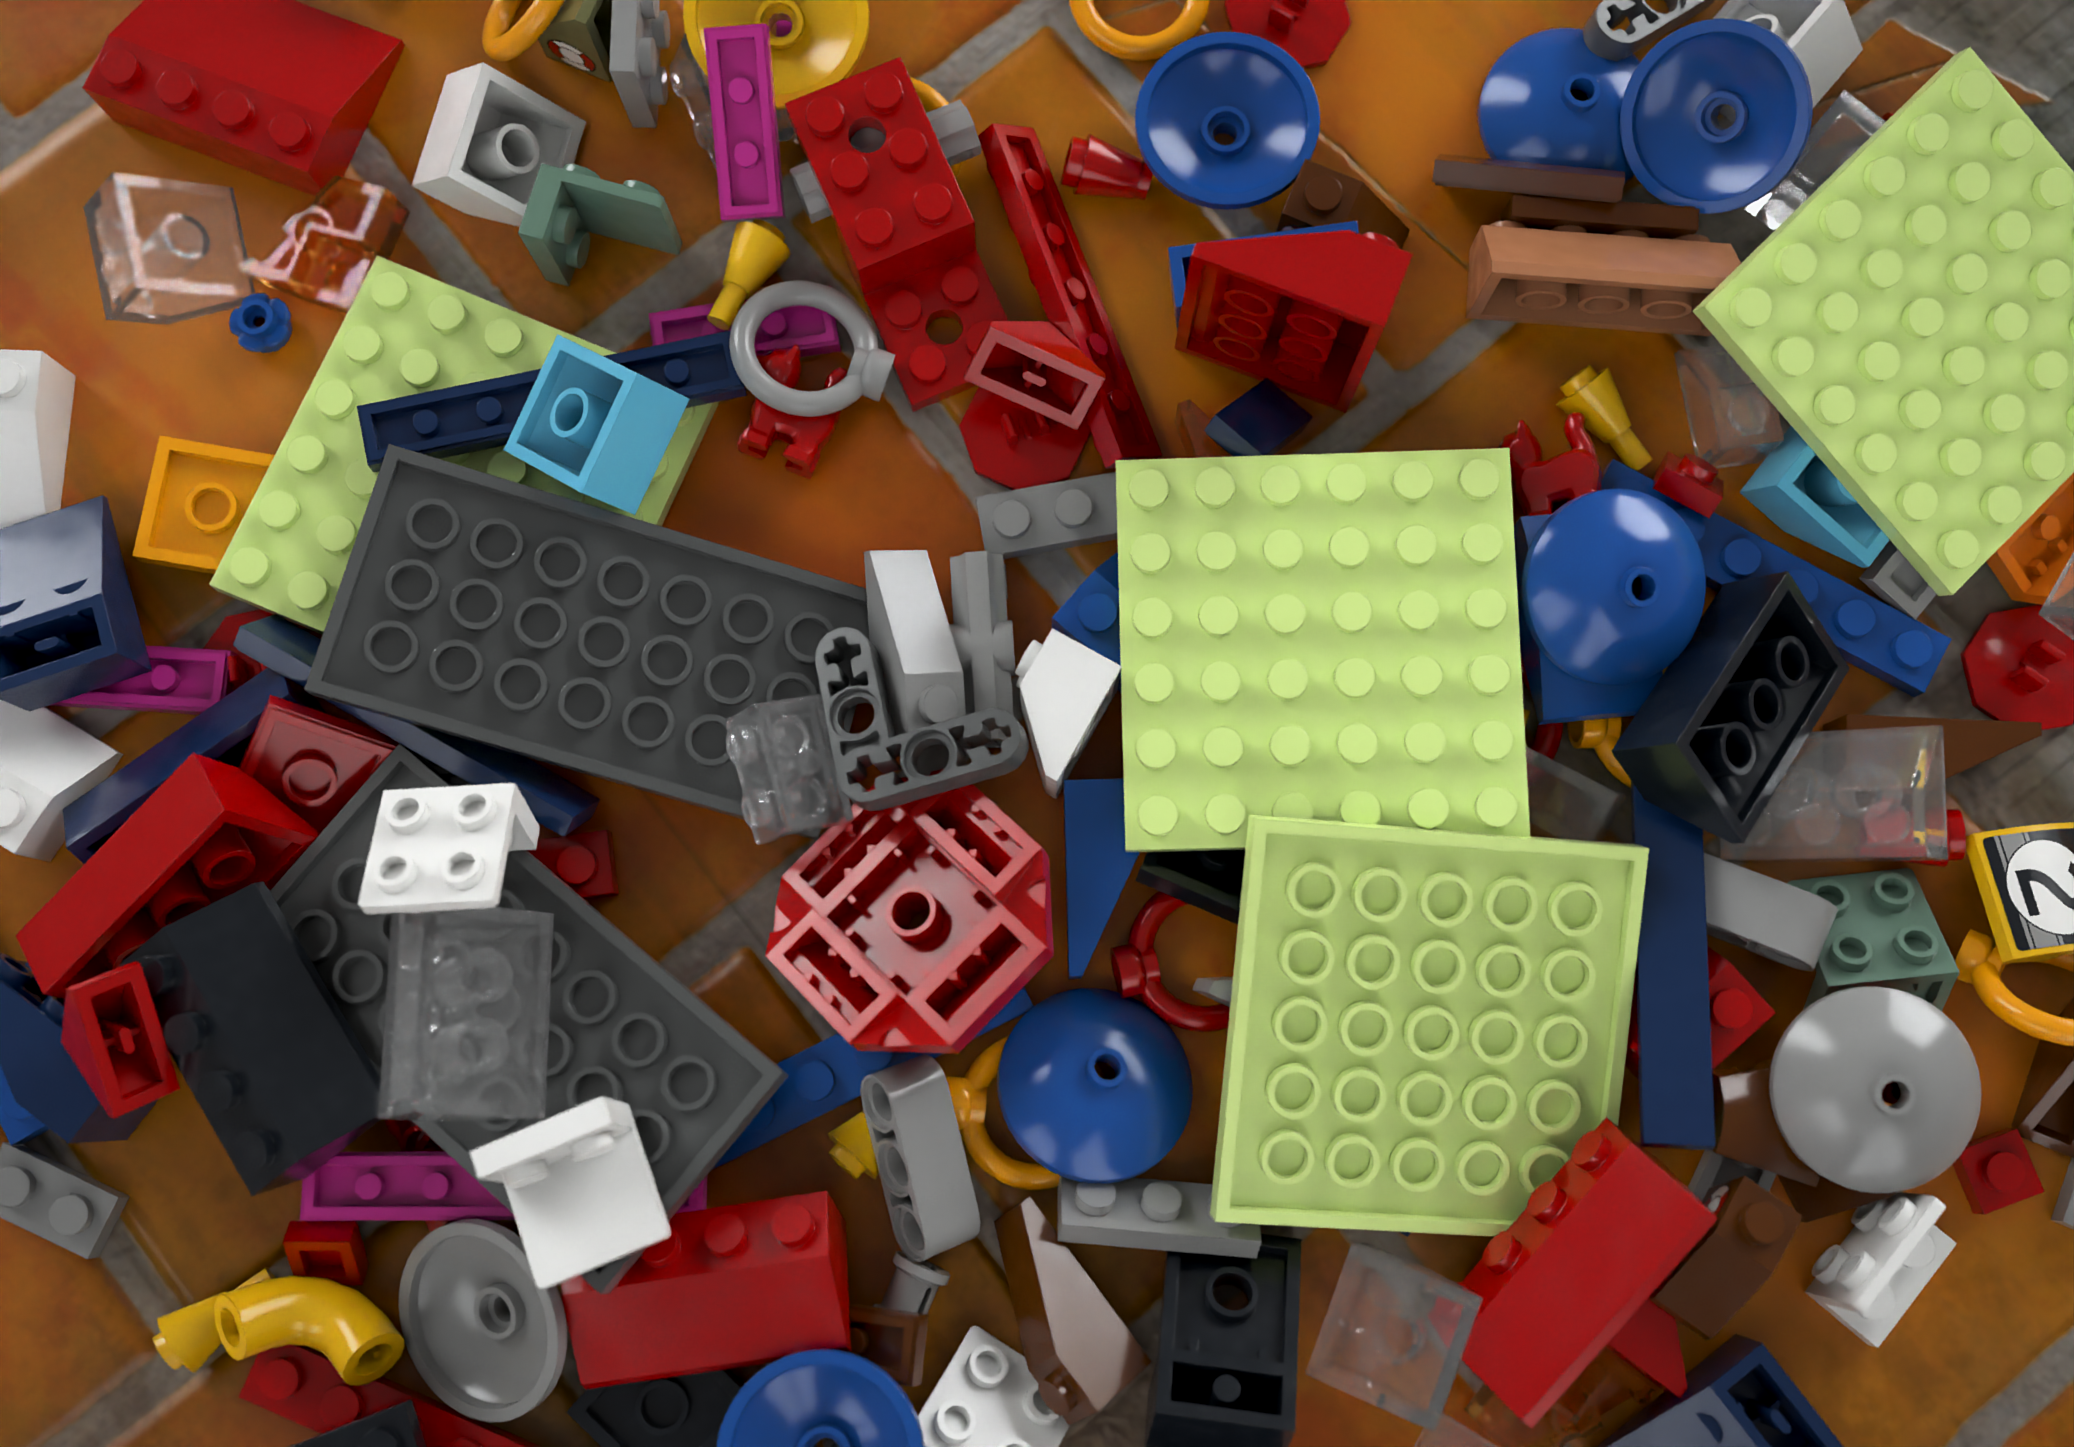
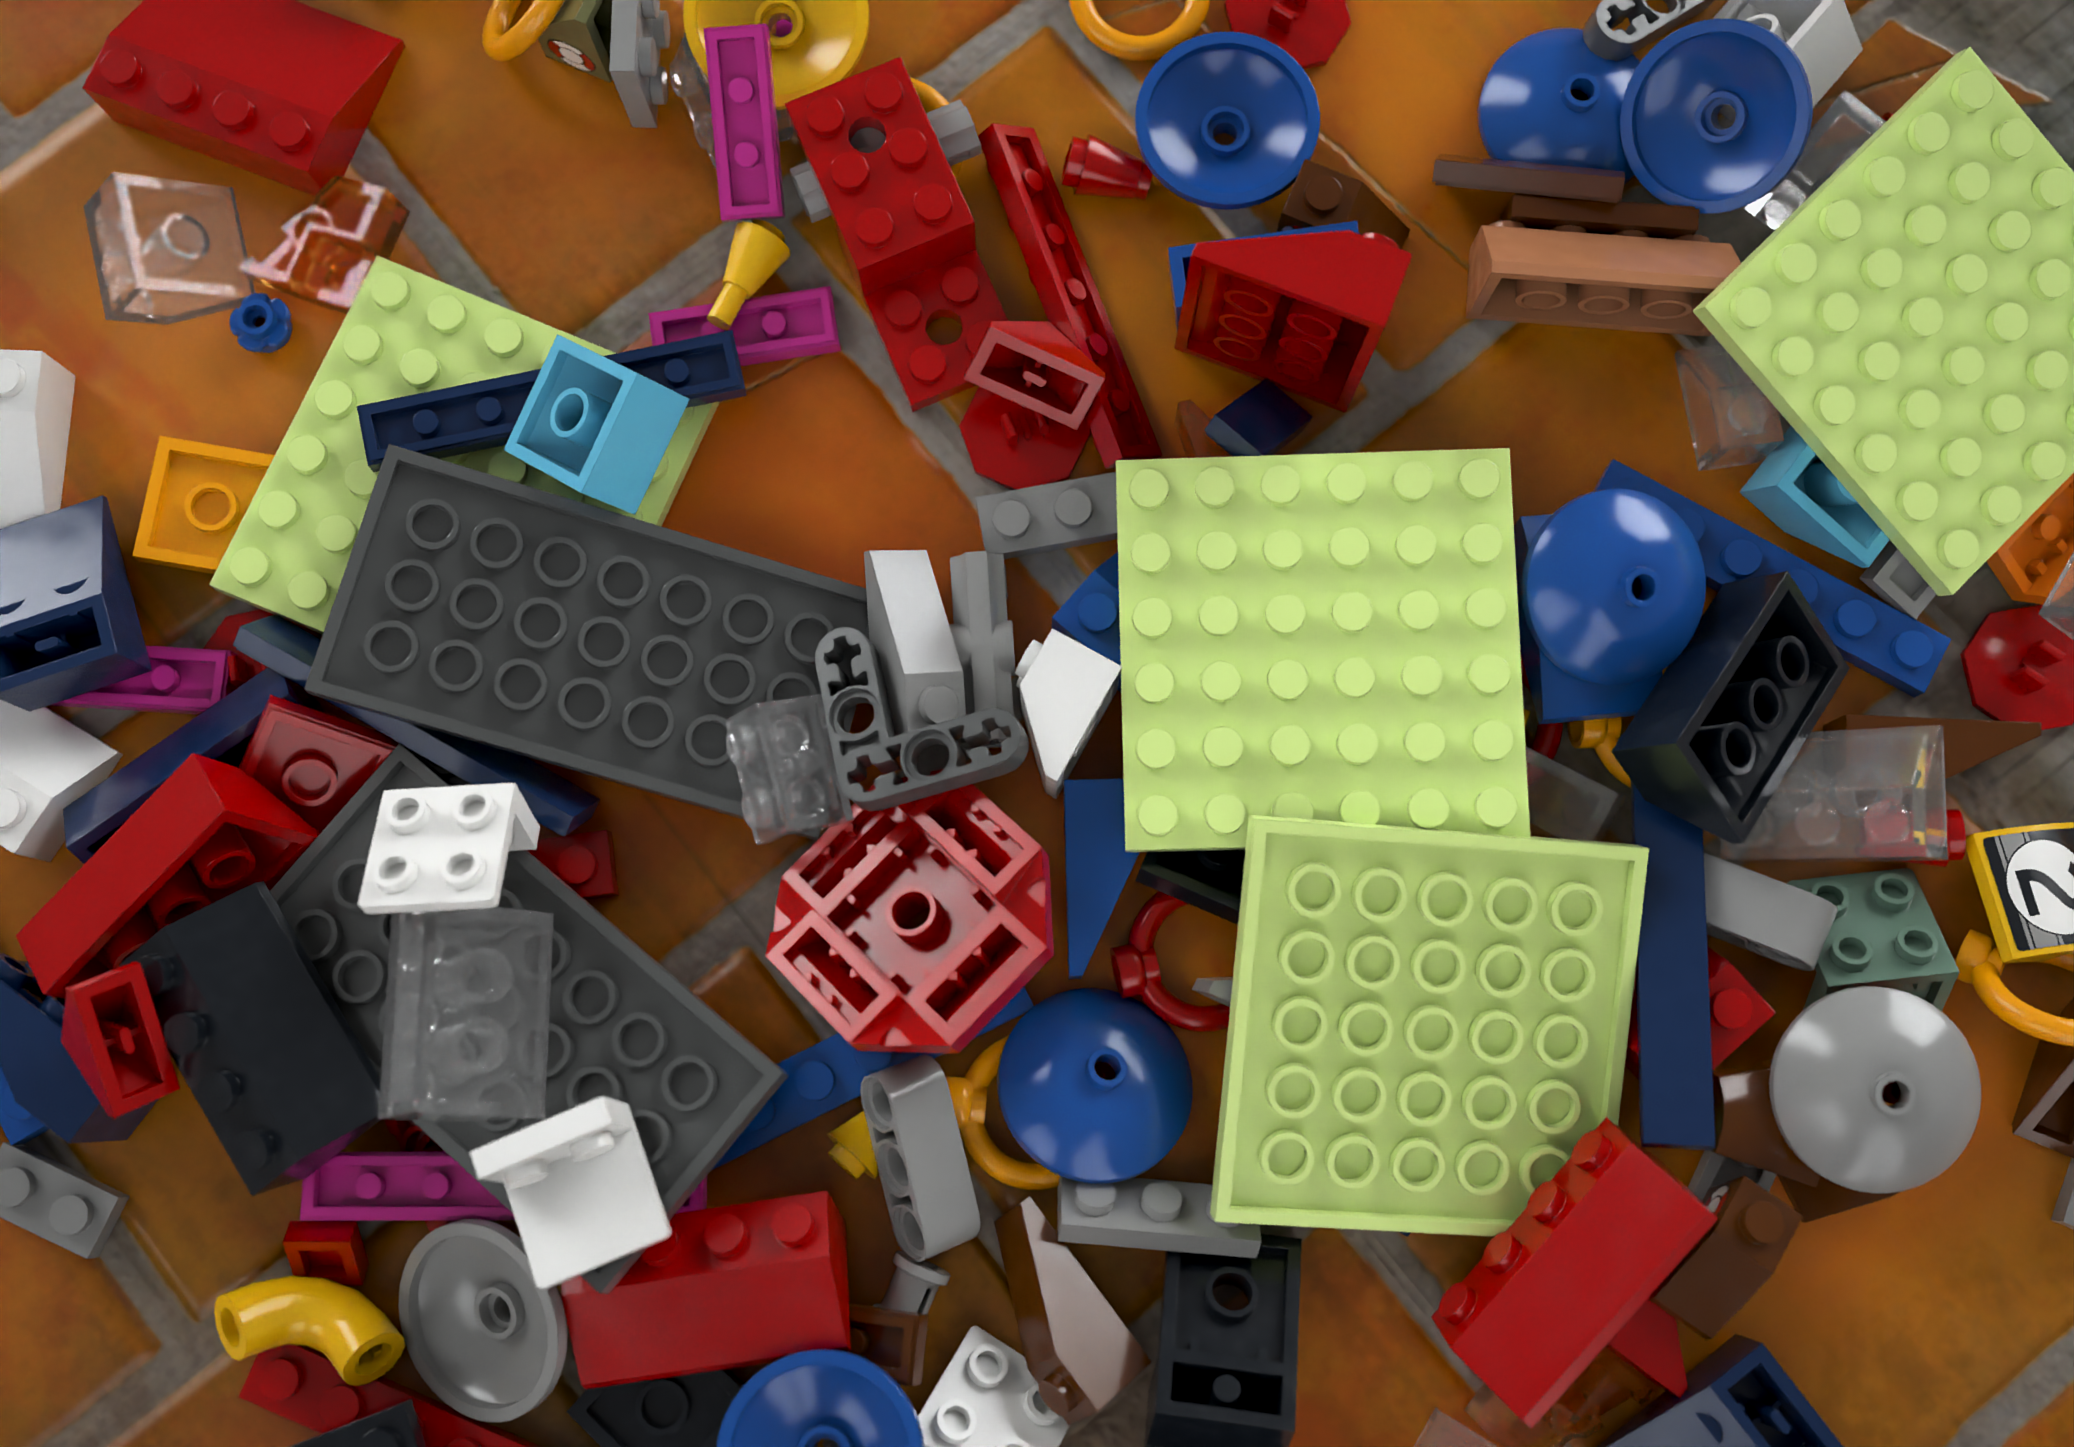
yellow cone [153,1267,275,1373] -> none
white slope [411,62,586,227] -> none
sand green bracket [518,163,682,286] -> none
light grey piece [729,280,895,417] -> none
red animal [737,344,848,479] -> none
clear slope [1305,1242,1483,1432] -> none
red animal [1498,412,1602,516] -> none
yellow cone [1556,365,1653,471] -> none
red plate [1653,451,1723,518] -> none
white bracket [1805,1192,1957,1348] -> none
red plate [1952,1128,2045,1215] -> none

